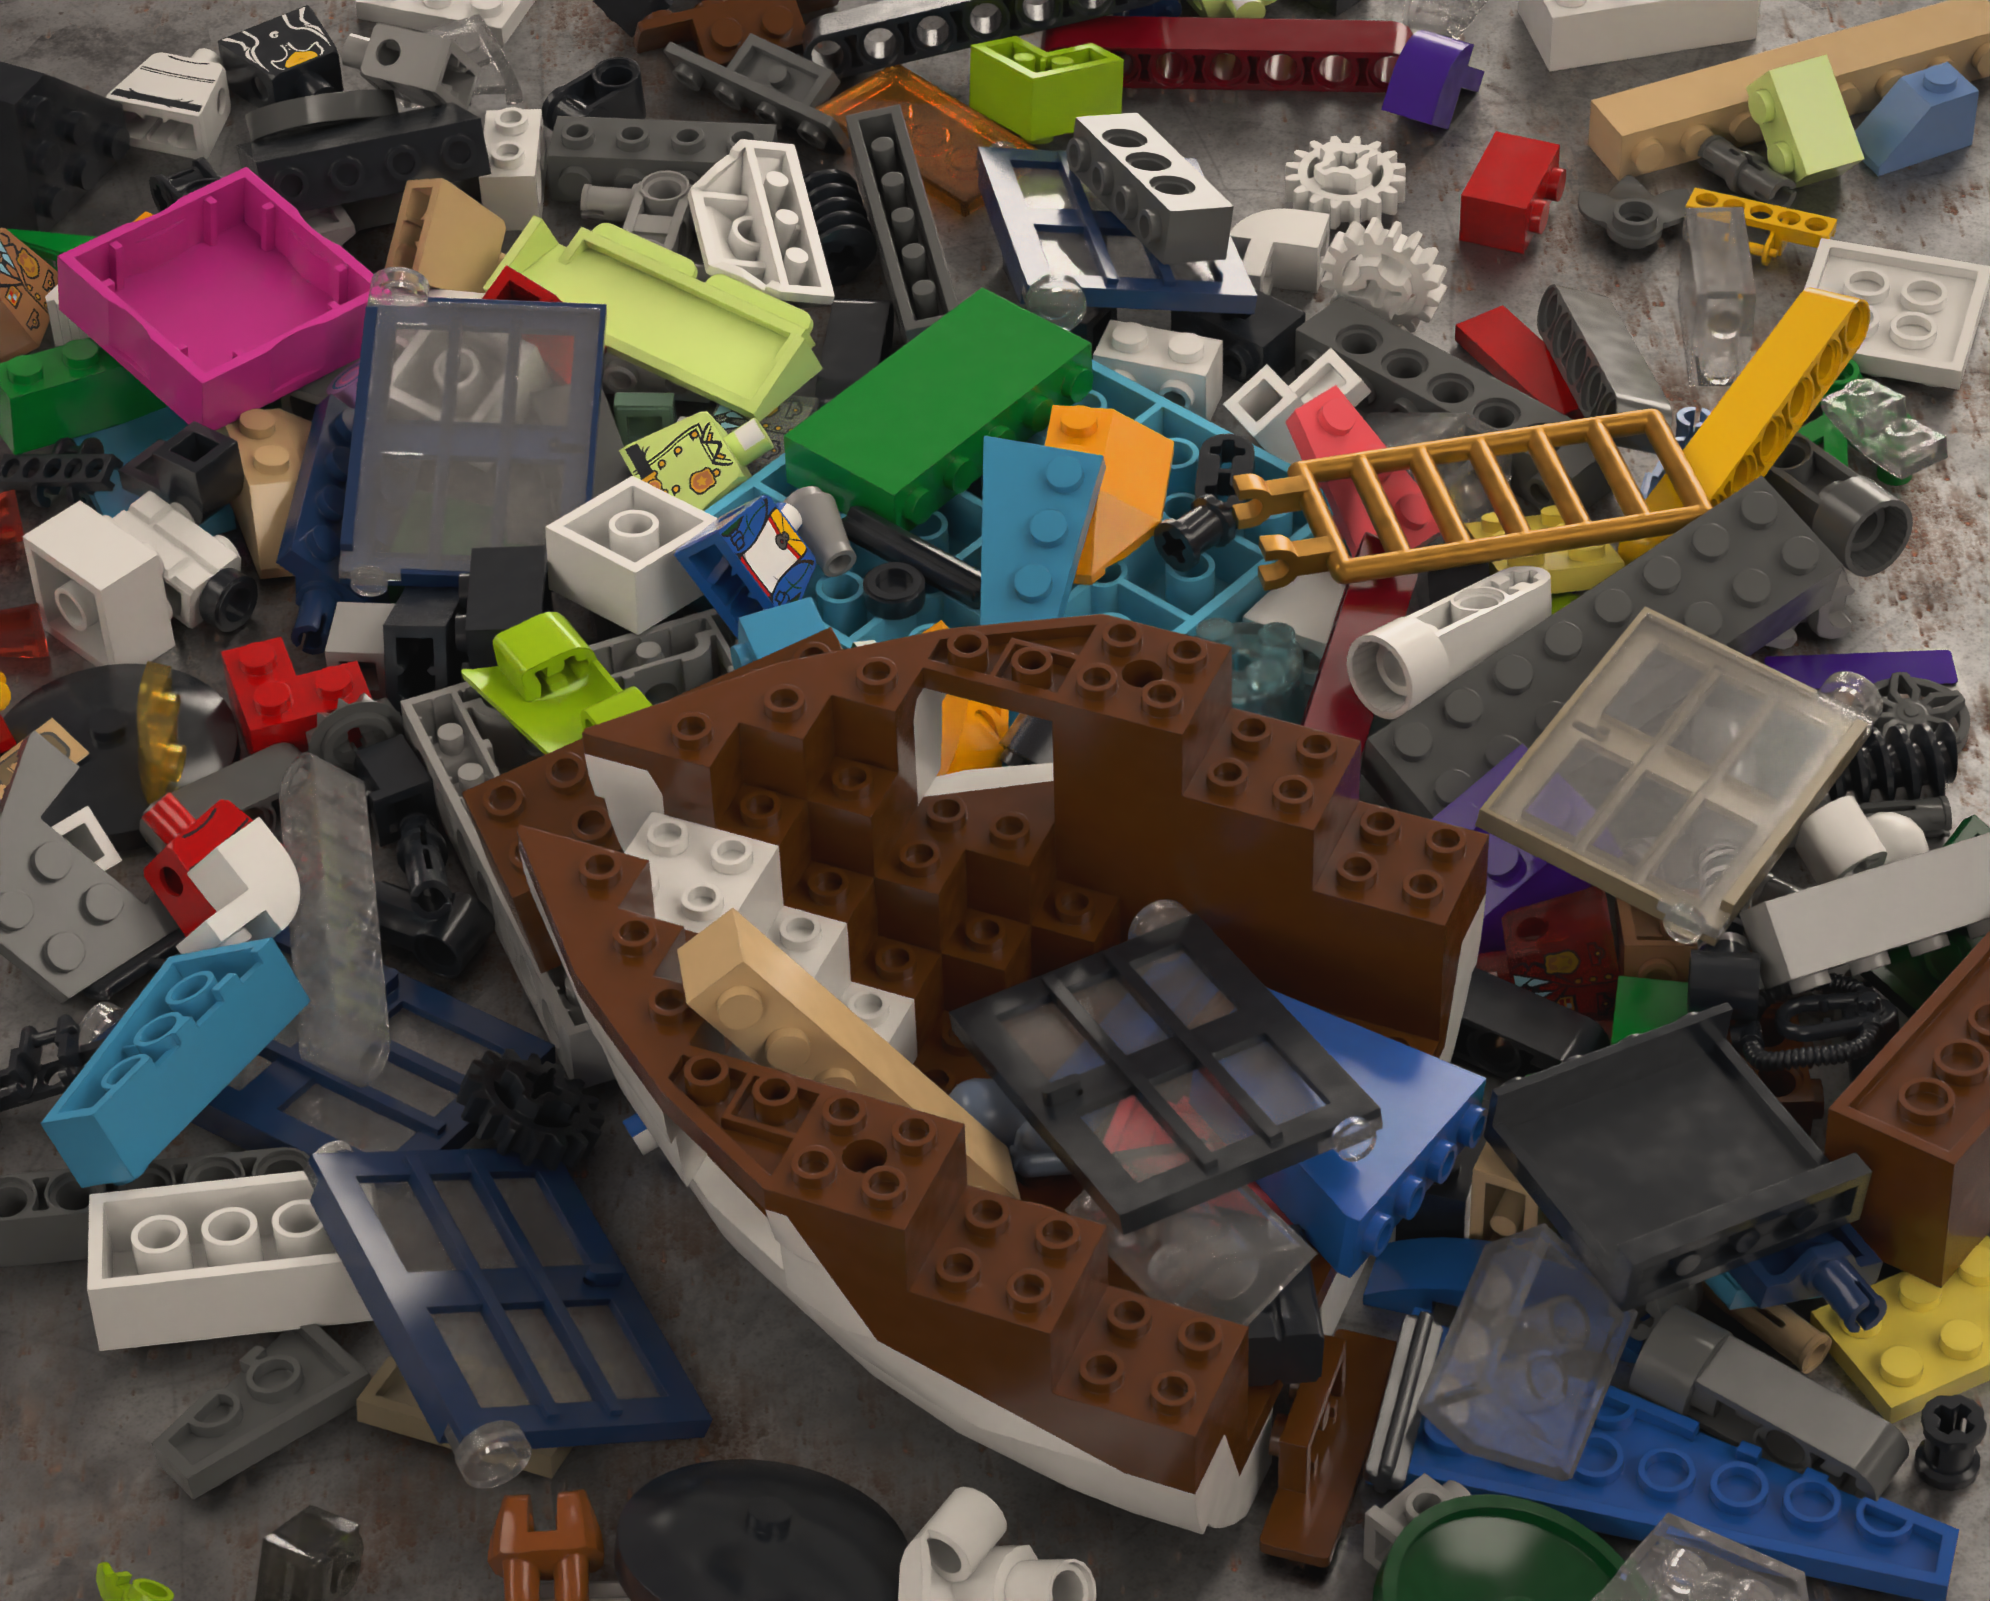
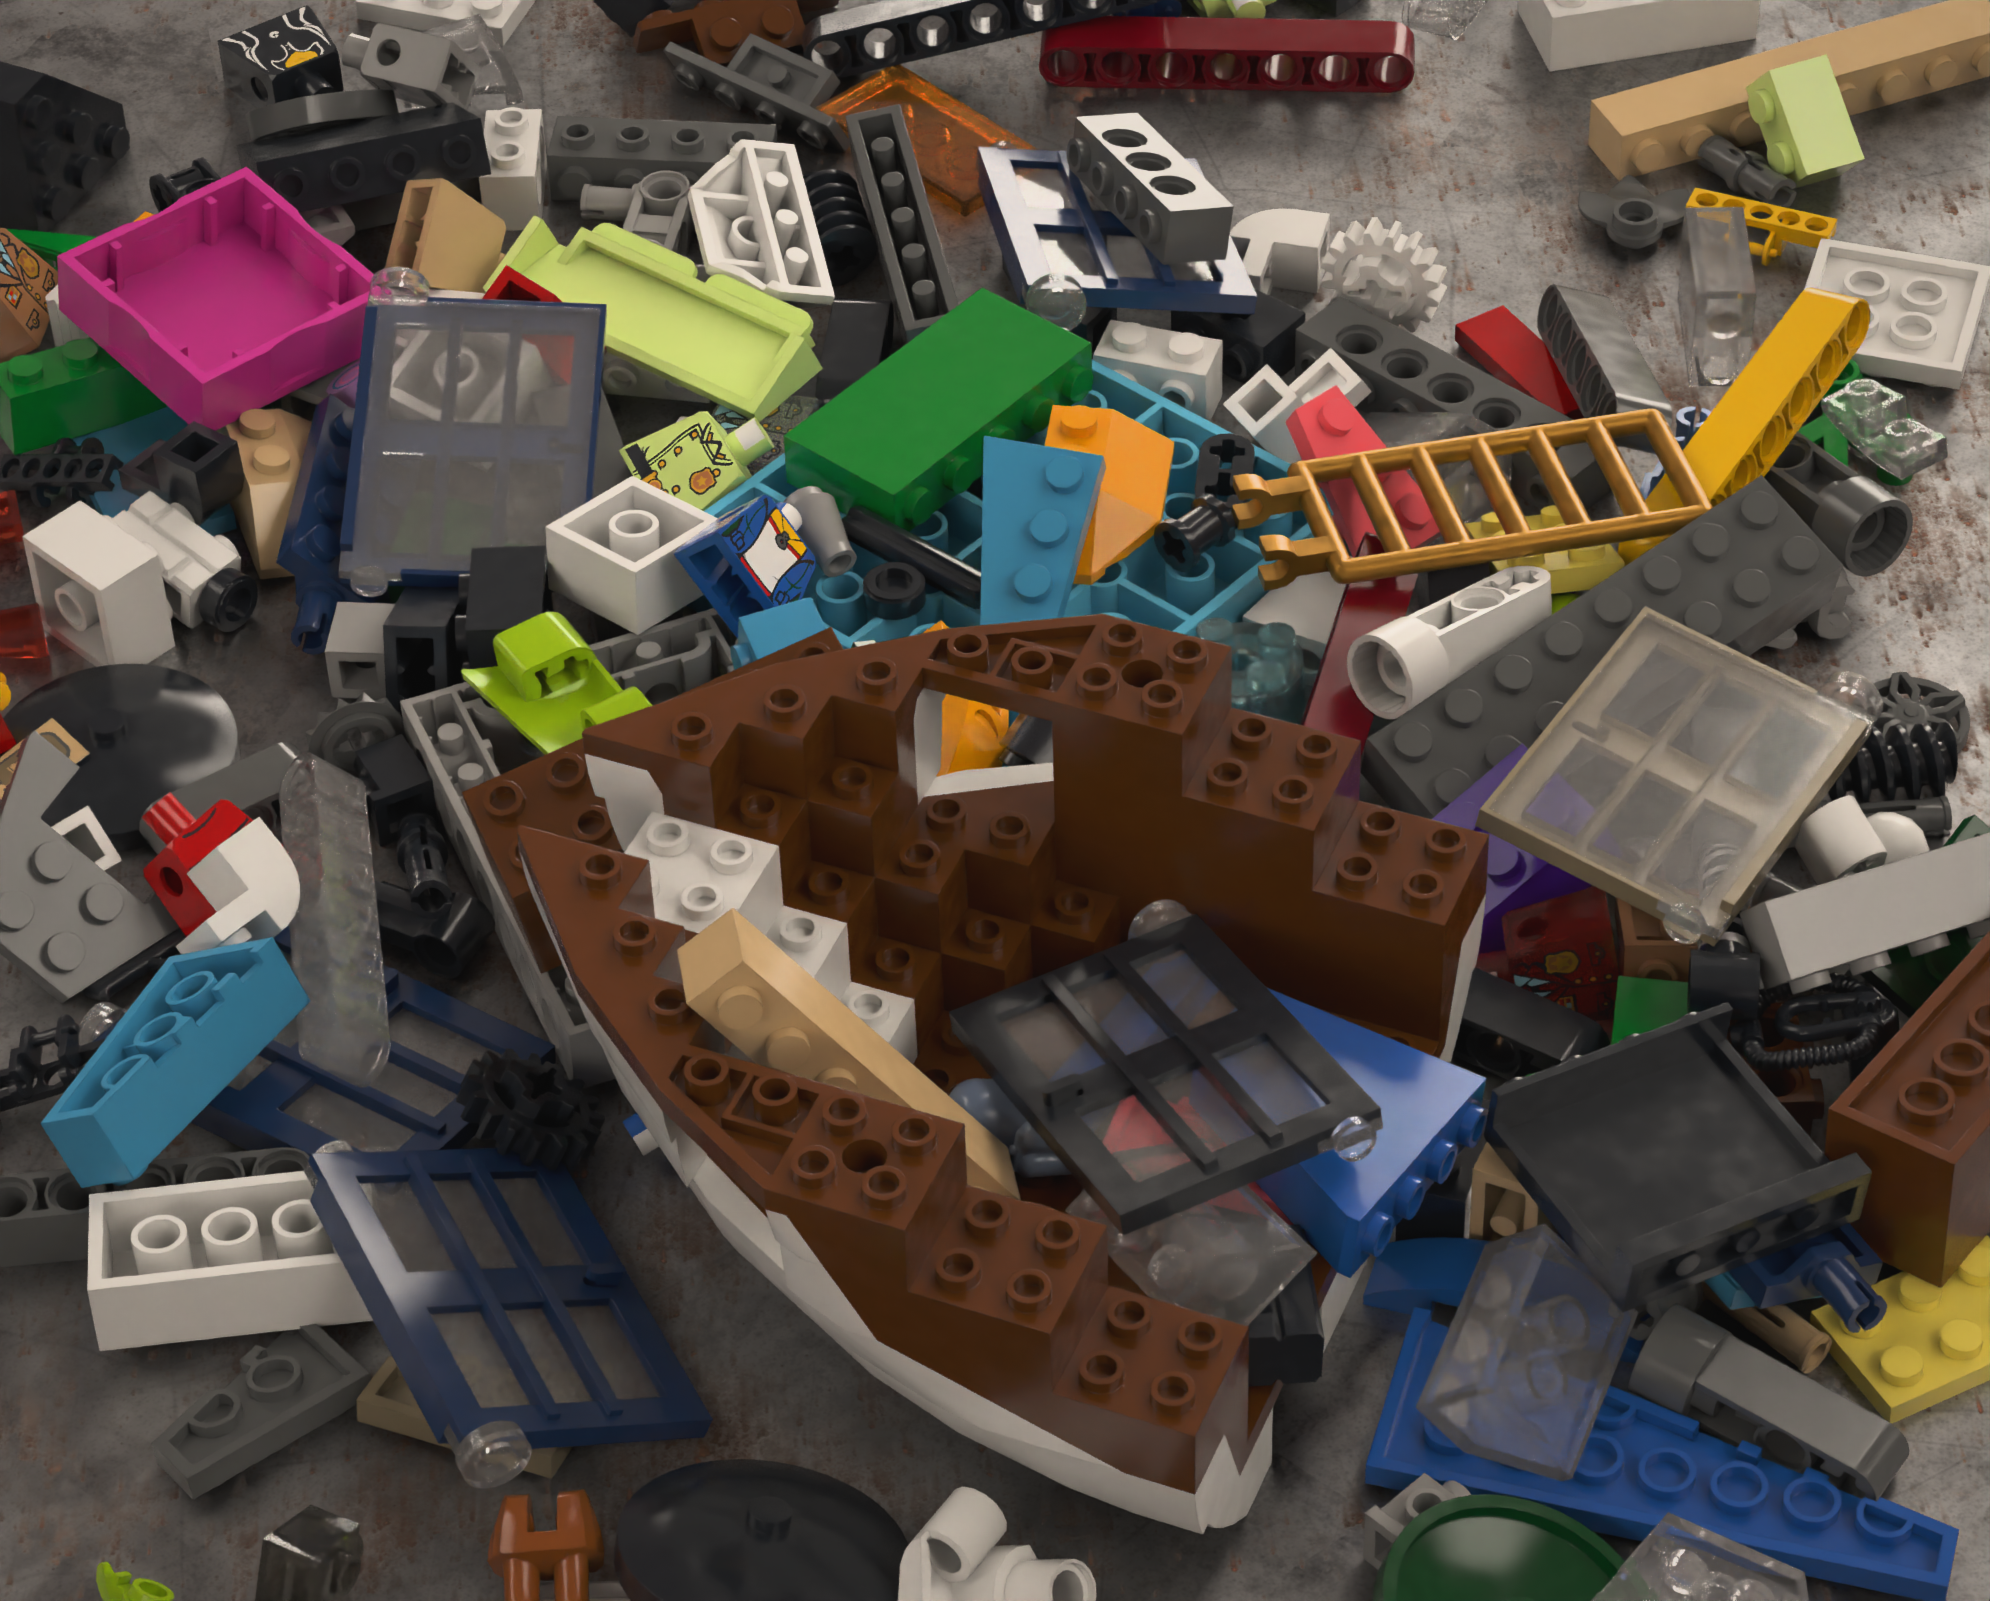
white torso [106,48,231,159] -> none
clear yellow slope [137,661,187,804] -> none
red brick [221,637,373,762] -> none
black piece [541,57,647,131] -> none
sand green tile [613,392,677,447] -> none
lime brick [969,36,1124,144] -> none
reddish brown bracket [1259,1329,1397,1568] -> none
white gear [1285,136,1406,230] -> none
axle [1363,1311,1443,1494] -> none
dark purple brick [1381,30,1485,130] -> none
red brick [1459,131,1566,254] -> none
dark purple sticker [1764,650,1958,689] -> none
medium blue slope [1855,62,1979,176] -> none
black bush [1914,1395,1987,1491] -> none

